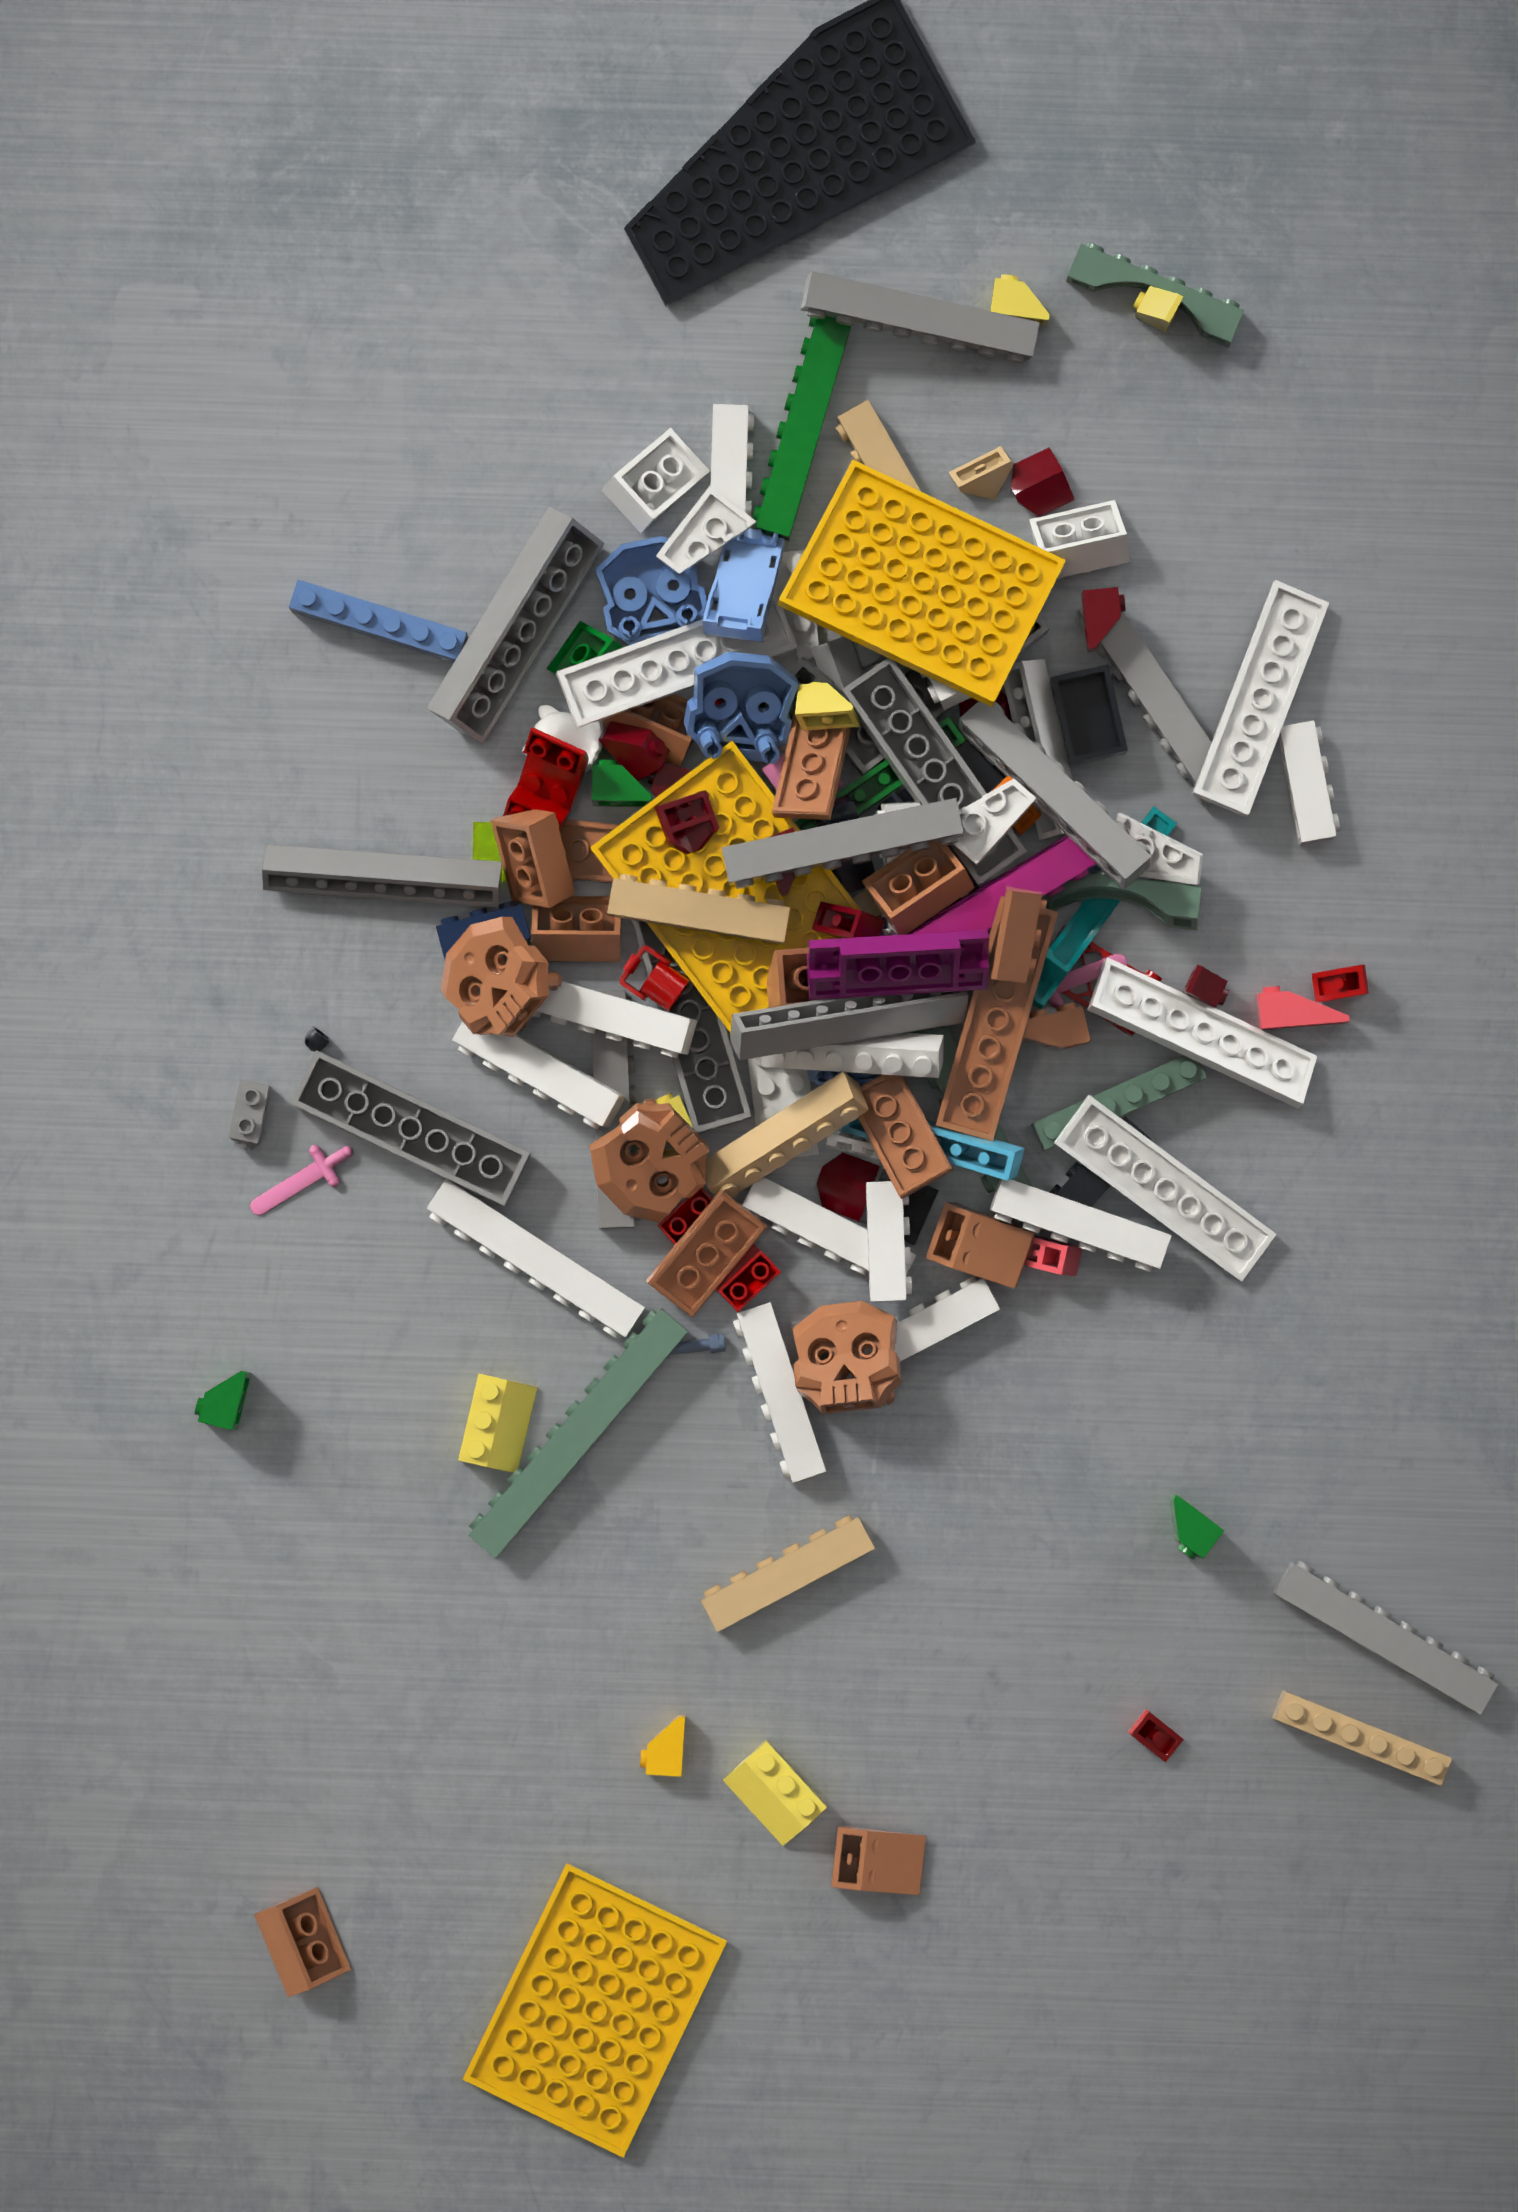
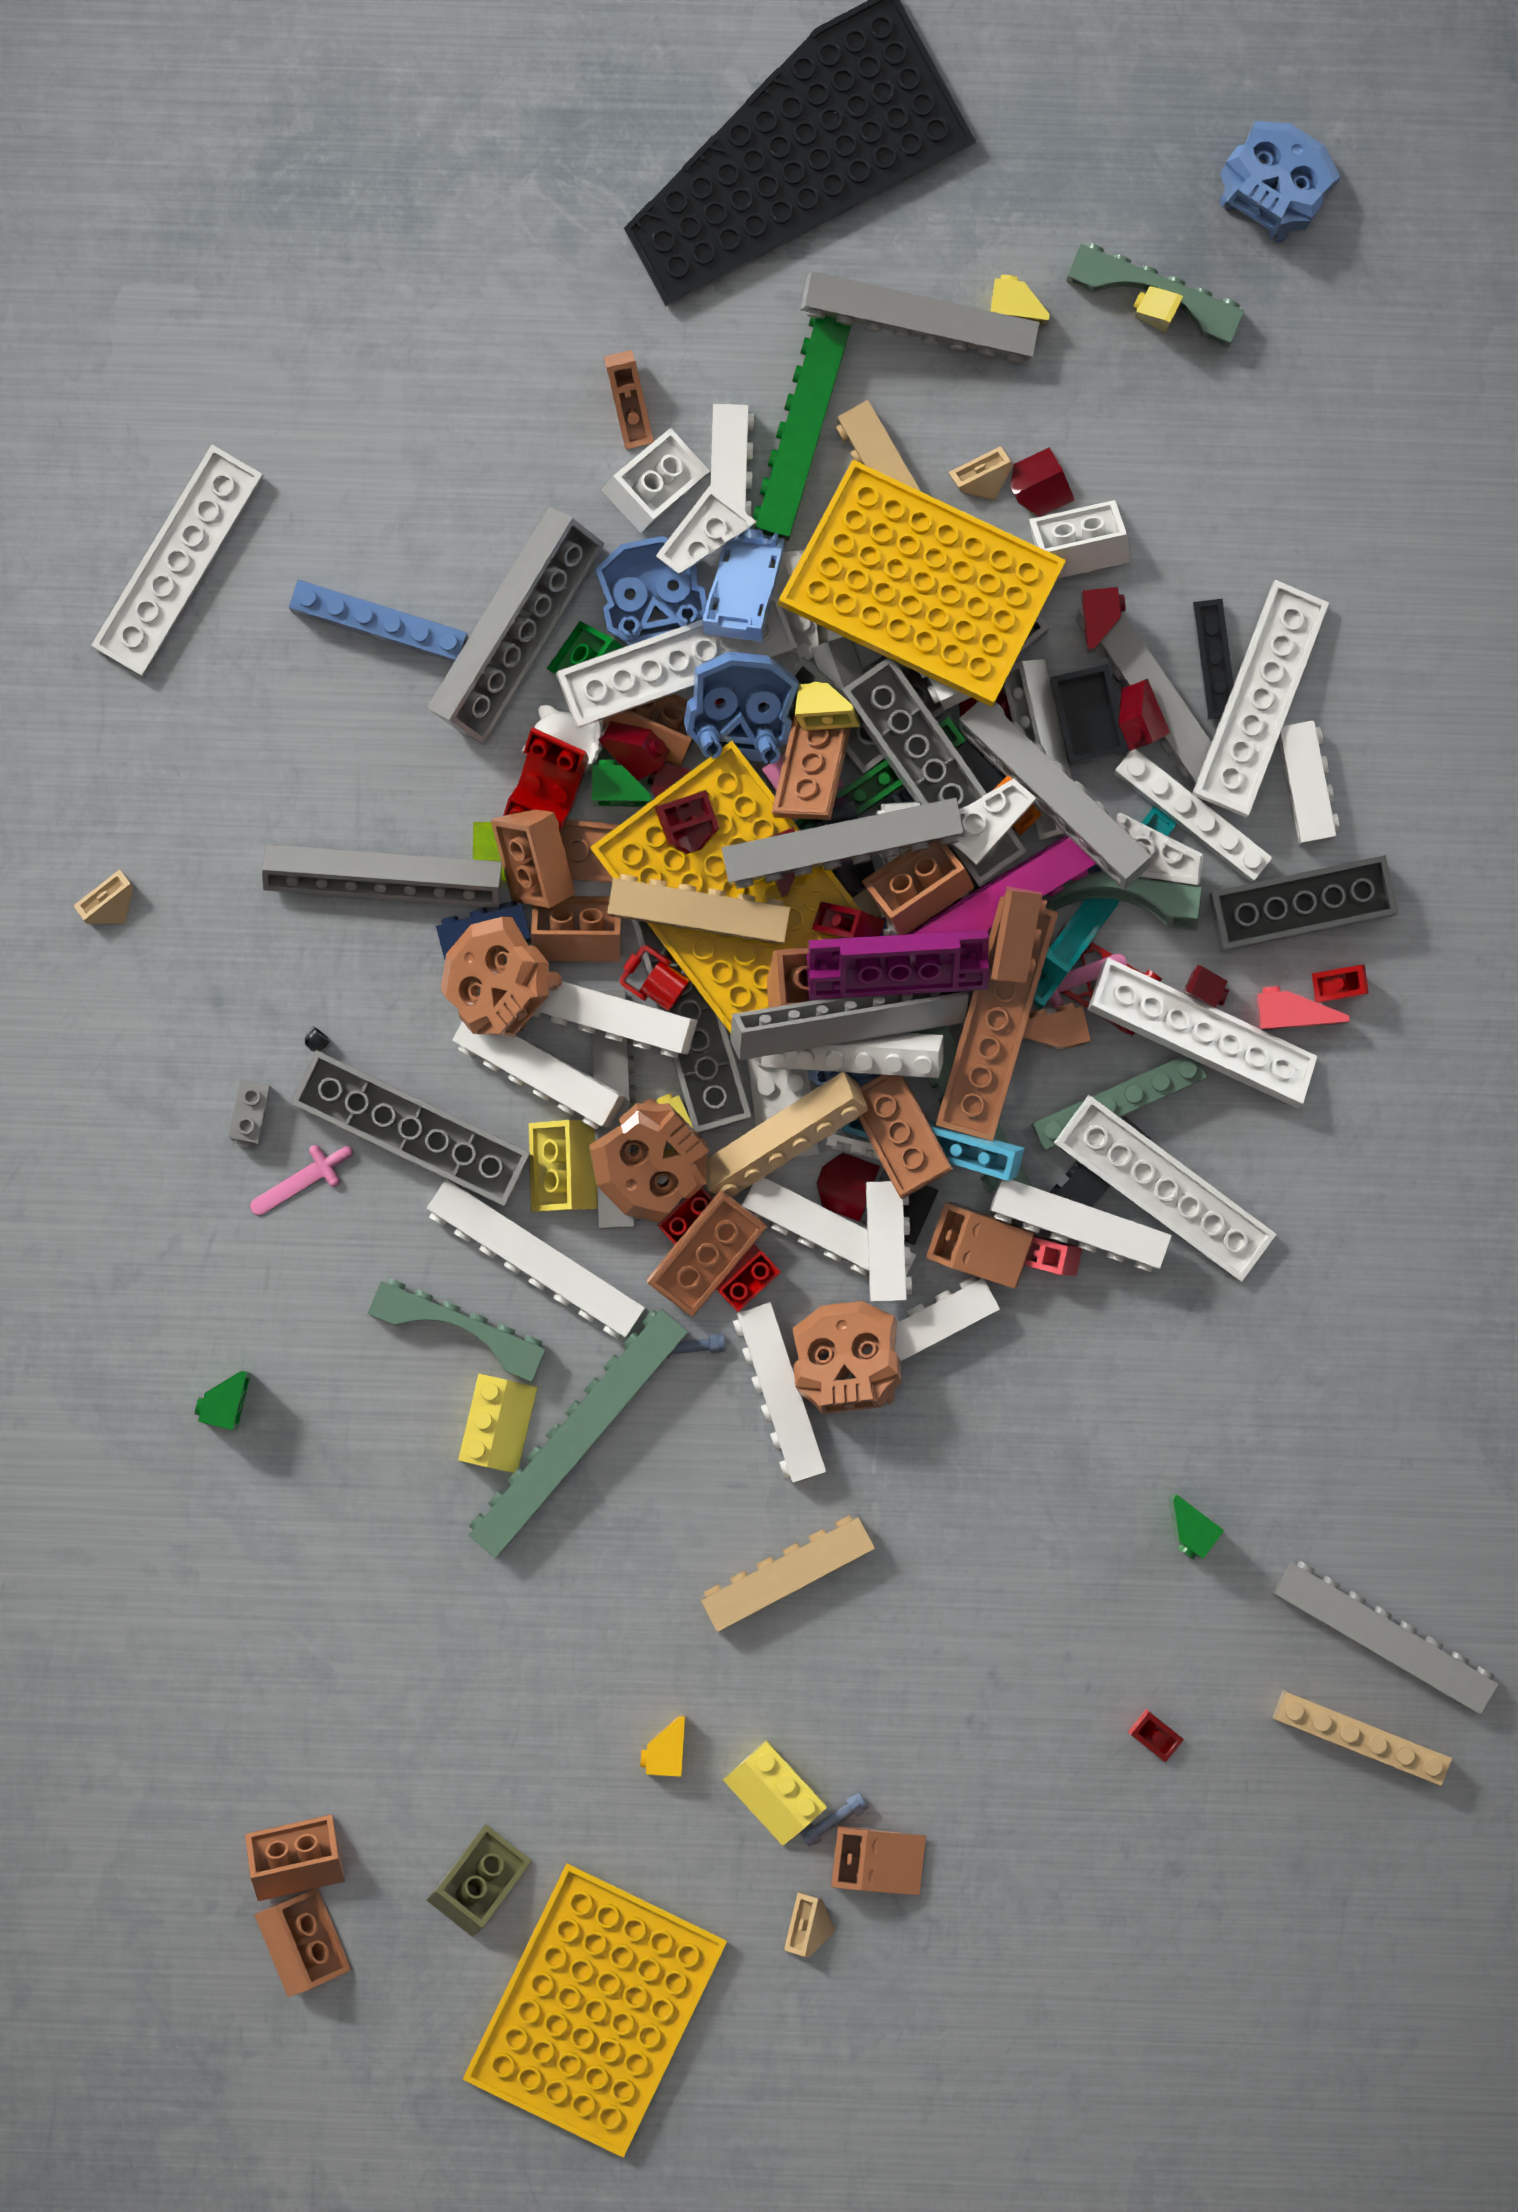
none -> tan slope [73,869,133,924]
none -> white plate [91,445,263,677]
none -> nougat slope [245,1814,345,1901]
none -> sand green arch [367,1278,546,1382]
none -> olive slope [426,1824,532,1937]
none -> light yellow slope [529,1120,598,1212]
none -> nougat slope [604,350,654,449]
none -> tan slope [784,1892,836,1958]
none -> sand blue bar [800,1793,869,1846]
none -> white brick [1113,749,1273,883]
none -> dark red slope [1119,678,1170,751]
none -> black plate [1193,599,1234,720]
none -> dark grey brick [1209,855,1398,952]
none -> medium blue brick [1220,121,1341,243]

